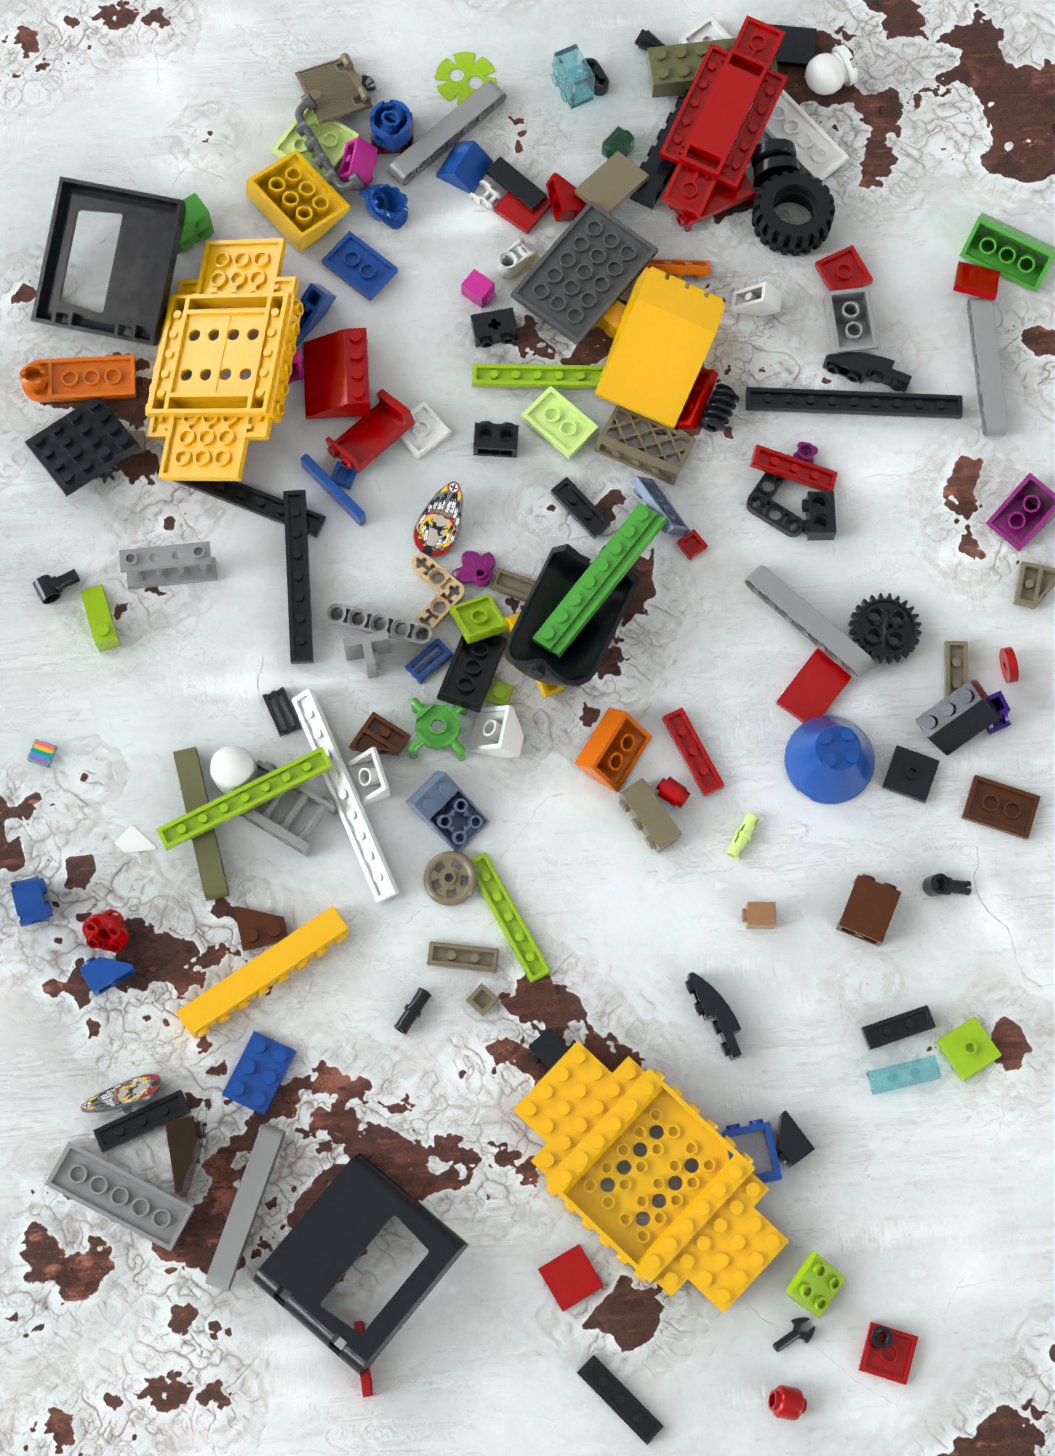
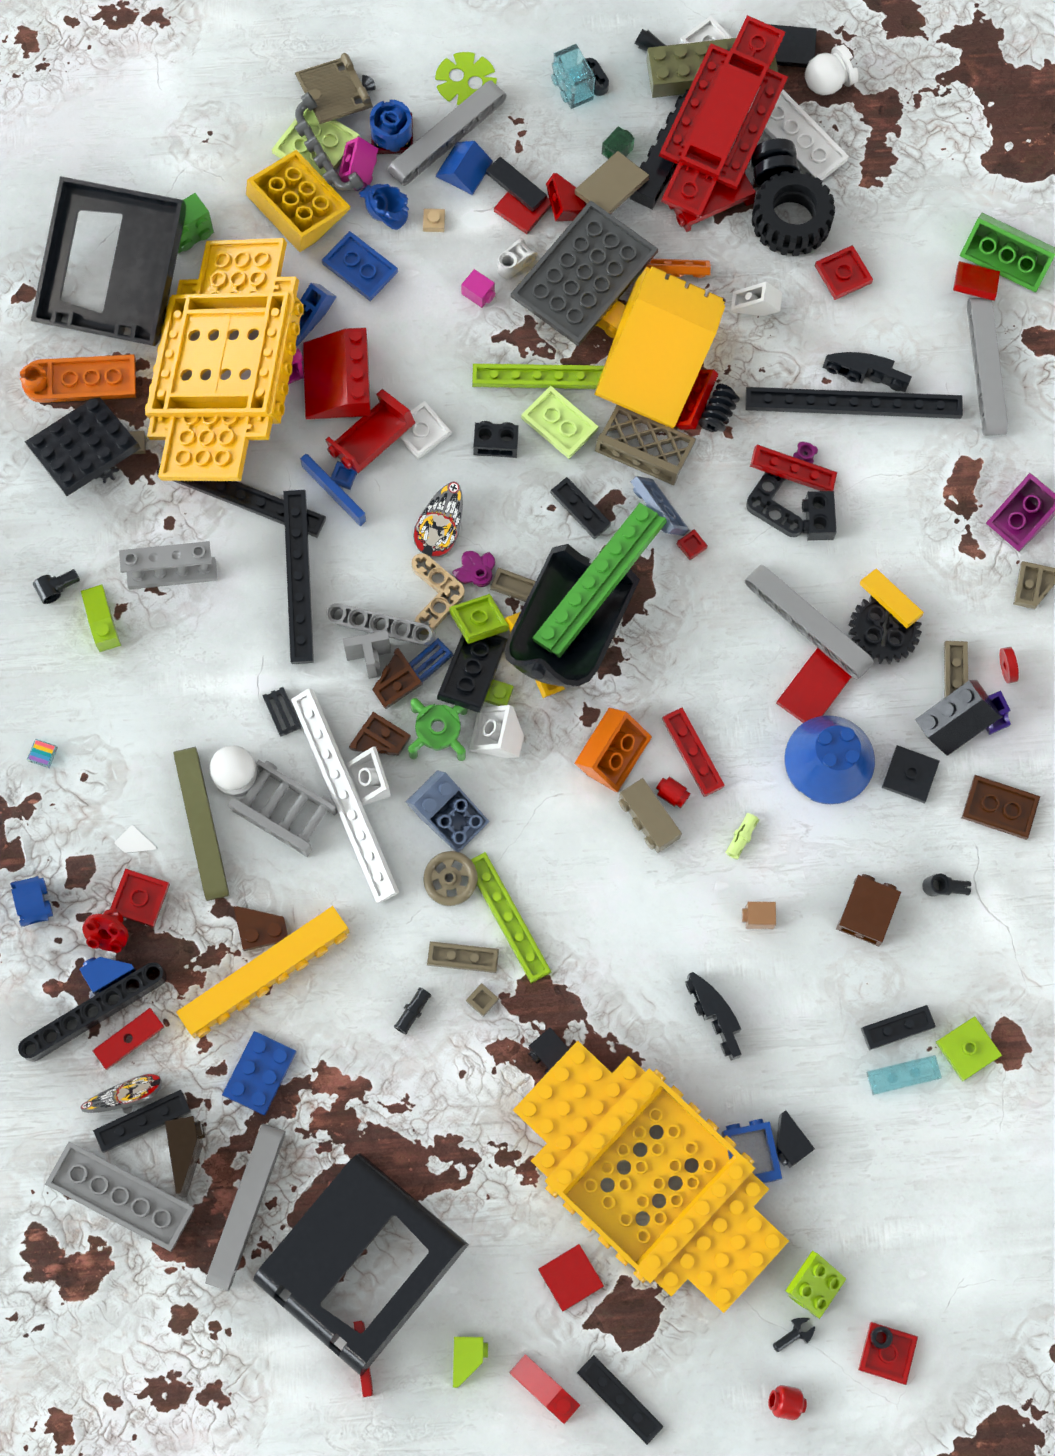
lime plate [156,747,333,851] -> none
white piece [468,180,501,209] -> none
black brick [471,307,518,348] -> none
light grey slope [823,287,879,354] -> none
none -> black beam [18,962,166,1062]
none -> red tile [92,1008,165,1070]
none -> red plate [110,868,170,927]
none -> reddish brown wing [372,648,423,709]
none -> tan plate [423,209,445,232]
none -> lime slope [453,1337,488,1388]
none -> slope [509,1354,580,1424]
none -> yellow tile [860,568,924,628]

